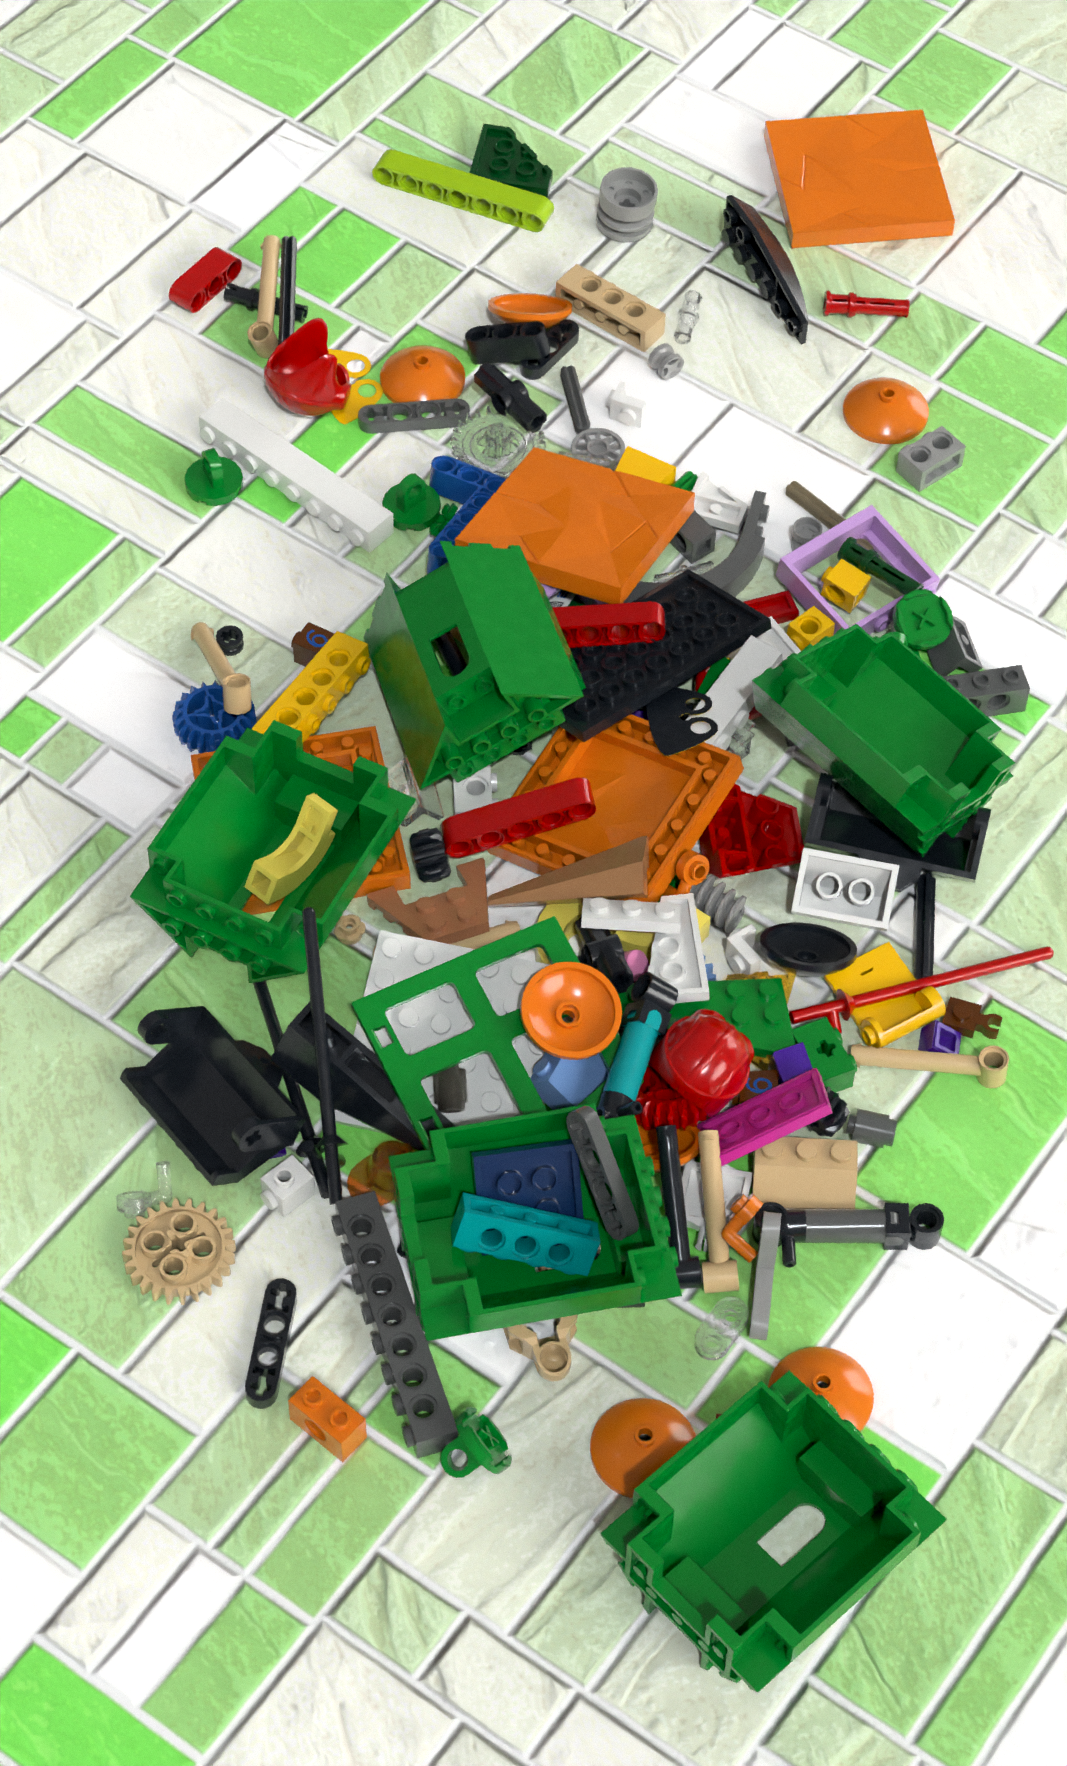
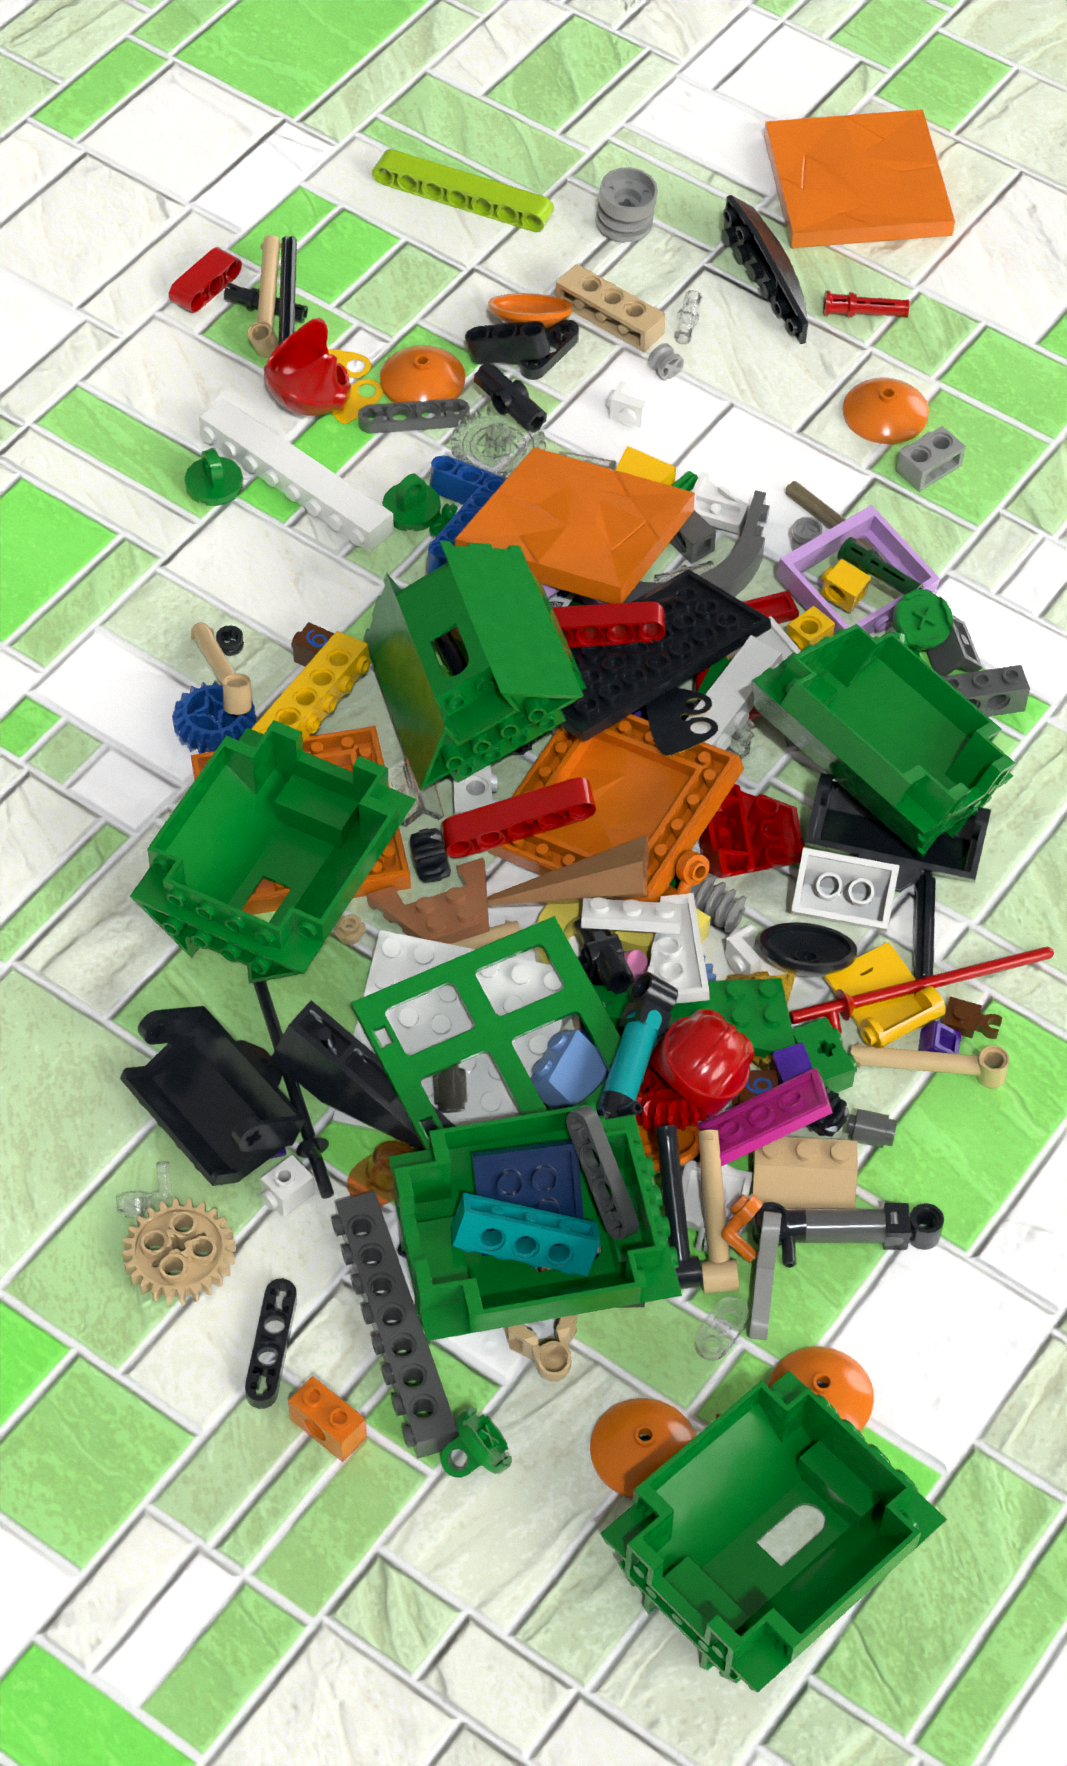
light yellow arch [244,793,338,905] -> none
black piece [302,907,348,1205] -> none
dark green plate [469,124,553,197] -> none
orange dish [520,962,622,1060] -> none
dark grey axle [560,365,591,434] -> none
light grey wheel [571,428,625,470] -> none

